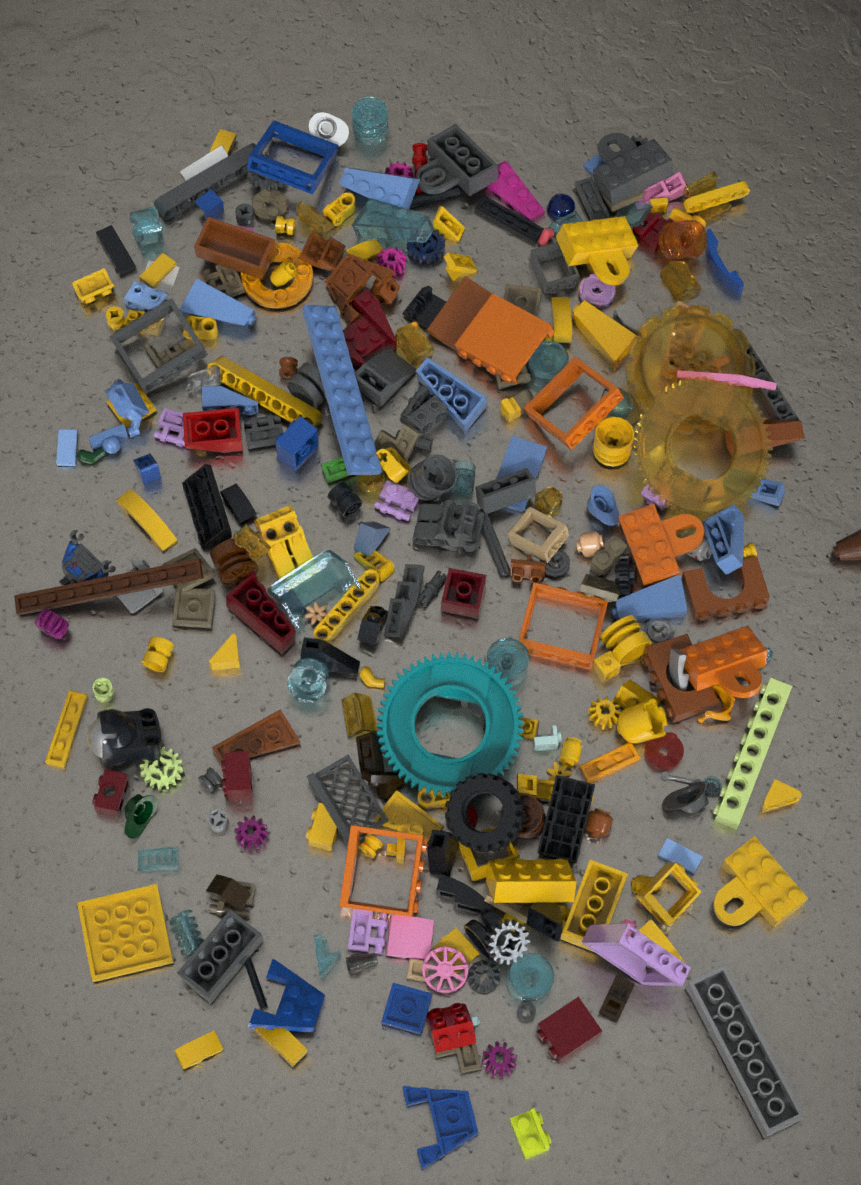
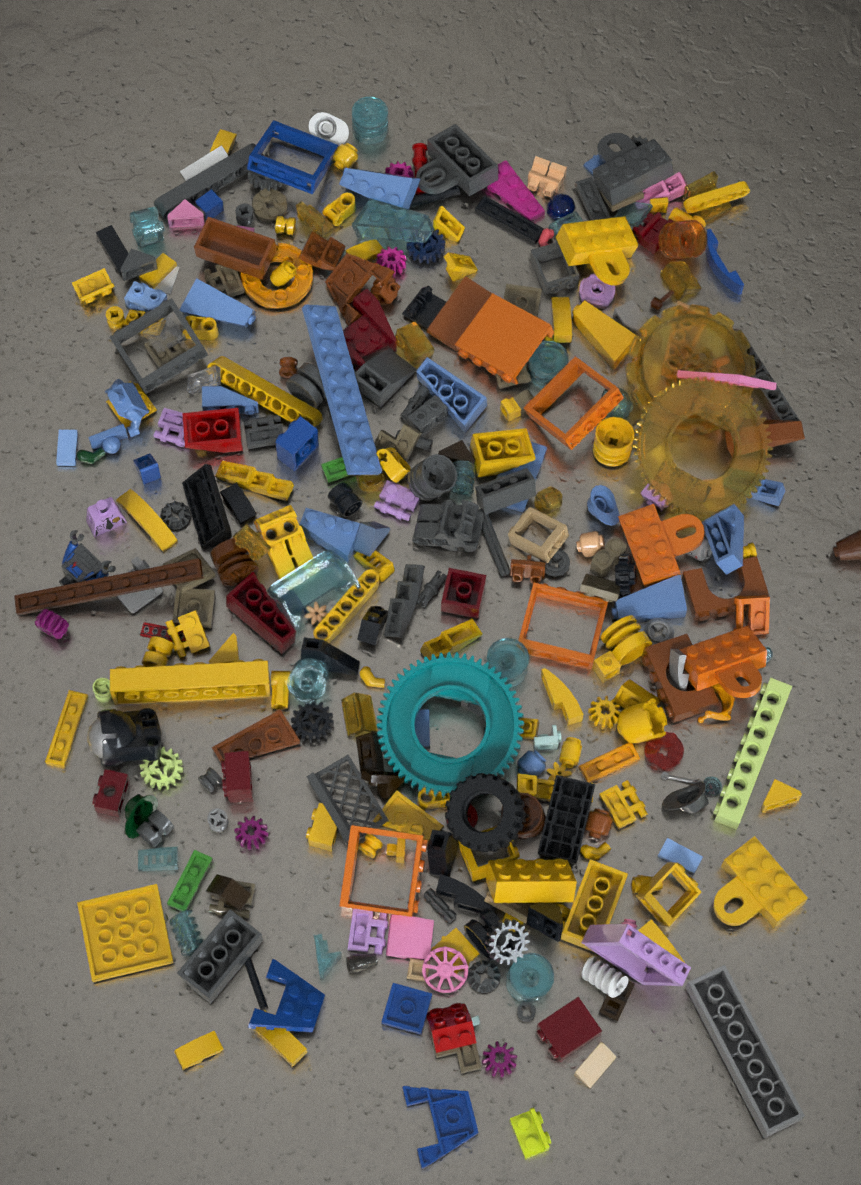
none -> lavender torso [86,497,127,538]
none -> yellow brick [110,659,271,705]
none -> dark grey slope [121,248,158,281]
none -> dark grey wheel [136,809,174,848]
none -> red sticker [140,622,187,643]
none -> dark grey gear [160,500,191,530]
none -> yellow plate [165,610,210,658]
none -> bright pink slope [167,199,205,228]
none -> bright green plate [167,850,213,913]
none -> yellow slope [215,461,294,501]
none -> yellow piece [271,671,292,710]
none -> black gear [291,700,334,743]
none -> medium blue wedge [300,508,360,566]
none -> yellow head [333,143,358,170]
none -> medium blue tile [415,709,430,749]
none -> yellow slope [420,619,483,661]
none -> dark grey axle [424,888,457,923]
none -> dark brown slope [438,440,475,472]
none -> yellow slope [469,428,536,477]
none -> medium blue head [517,750,546,777]
none -> light nougat hips [527,156,567,197]
none -> yellow slope [541,668,584,726]
none -> tan slope [574,1041,617,1089]
none -> yellow arm [580,842,611,861]
none -> white piece [582,955,628,998]
none -> yellow plate [599,780,648,830]
none -> reddish brown hand [651,290,674,310]
none -> orange plate [734,595,770,635]

